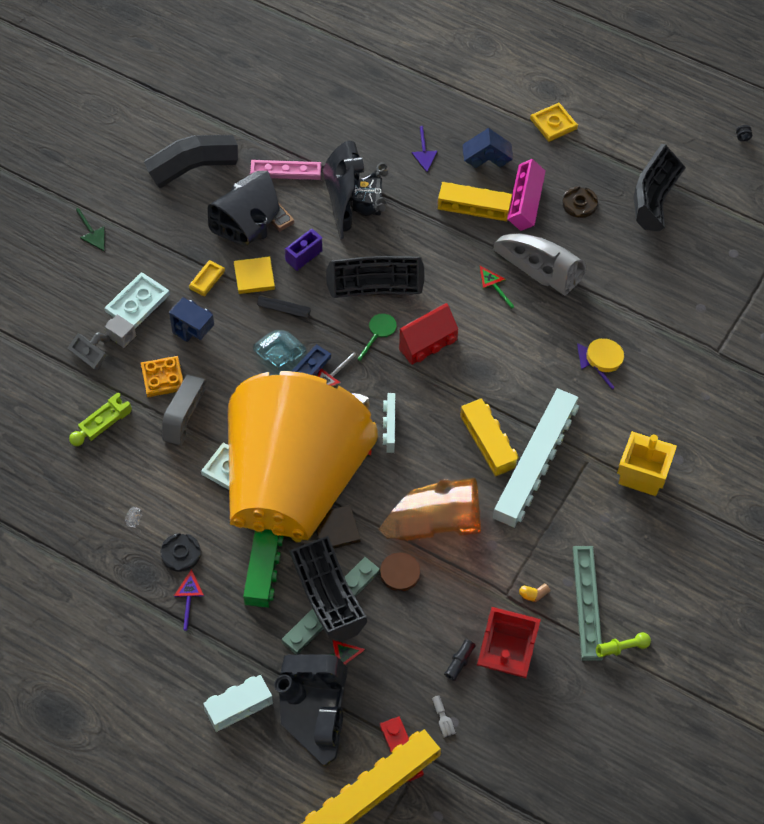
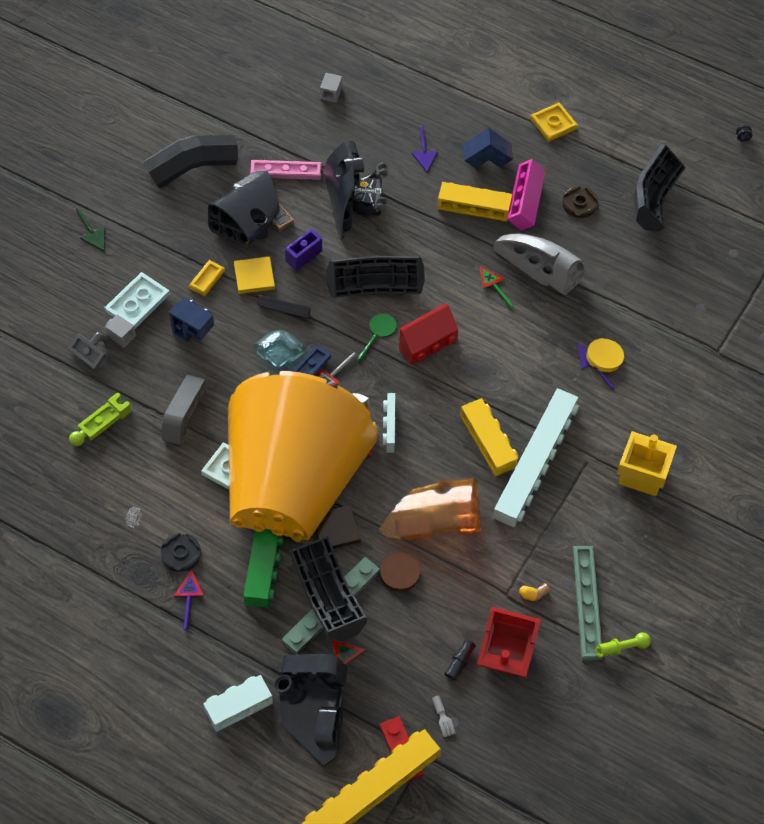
light orange tile [141,356,183,397] -> none
none -> light grey brick [320,73,342,103]

